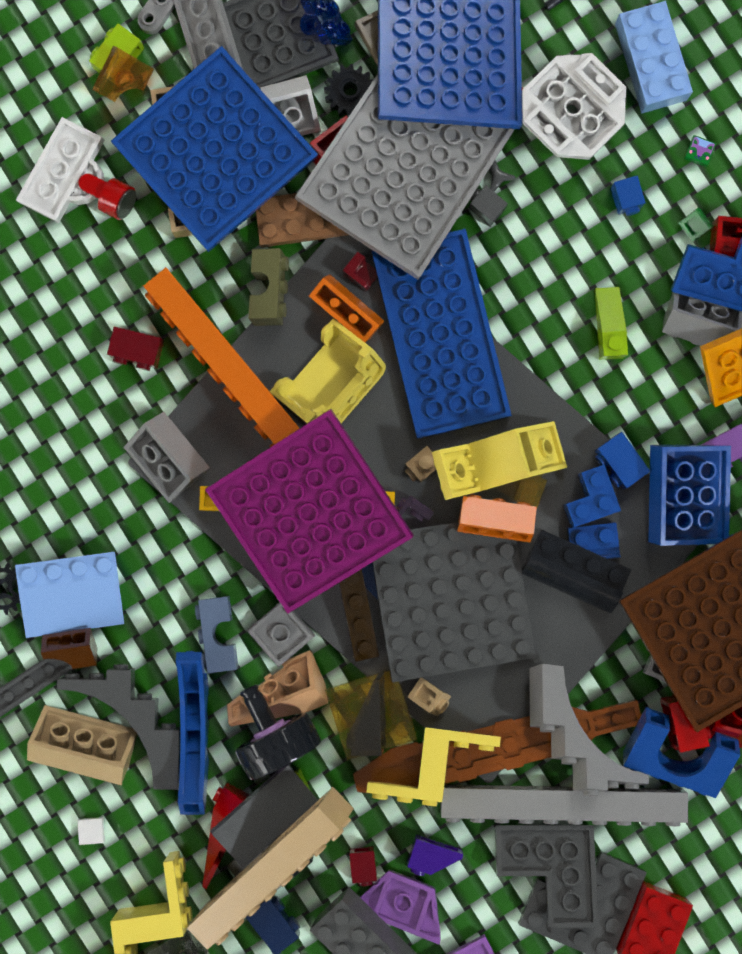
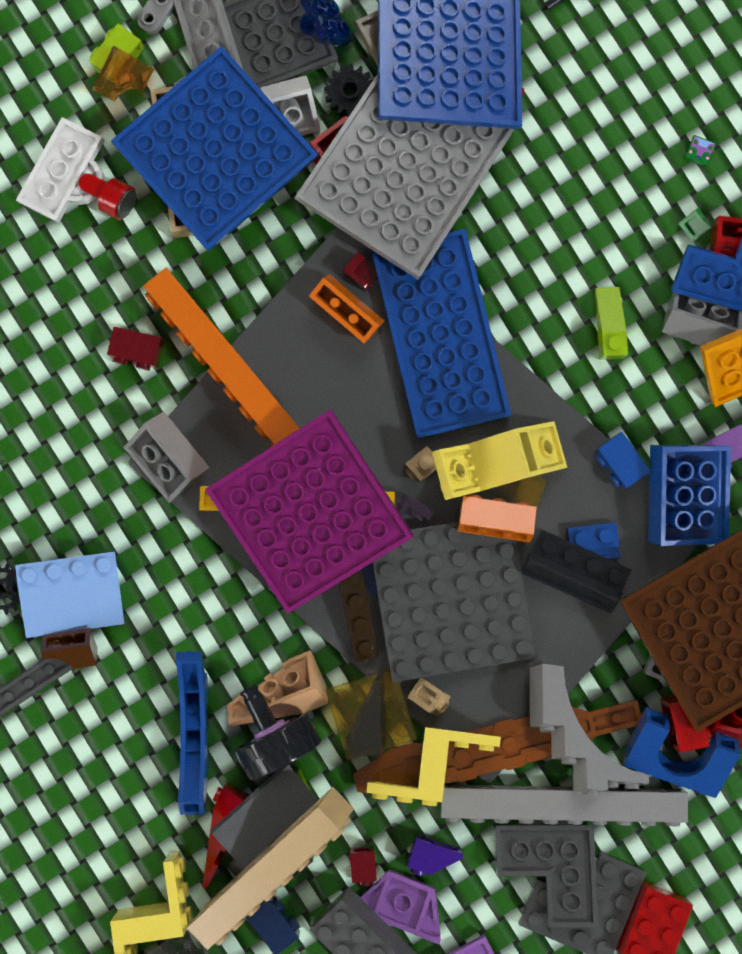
tan slope [27,705,137,785] -> none
dark grey arch [57,664,181,790] -> none
white tile [77,817,105,845] -> none
sand blue arch [195,596,239,674] -> none
light grey plate [247,602,315,667] -> none
olive arch [248,248,289,326] -> none
medium nougat plate [256,193,349,248] -> none
light yellow windscreen [269,319,386,423] -> none
dark grey brick [469,185,508,227] -> none
dark grey piece [489,160,516,191] -> none
white piece [522,53,626,160] -> none
blue brick [563,465,621,528] -> none
blue brick [611,175,646,216] -> none
light blue brick [615,1,693,114] -> none

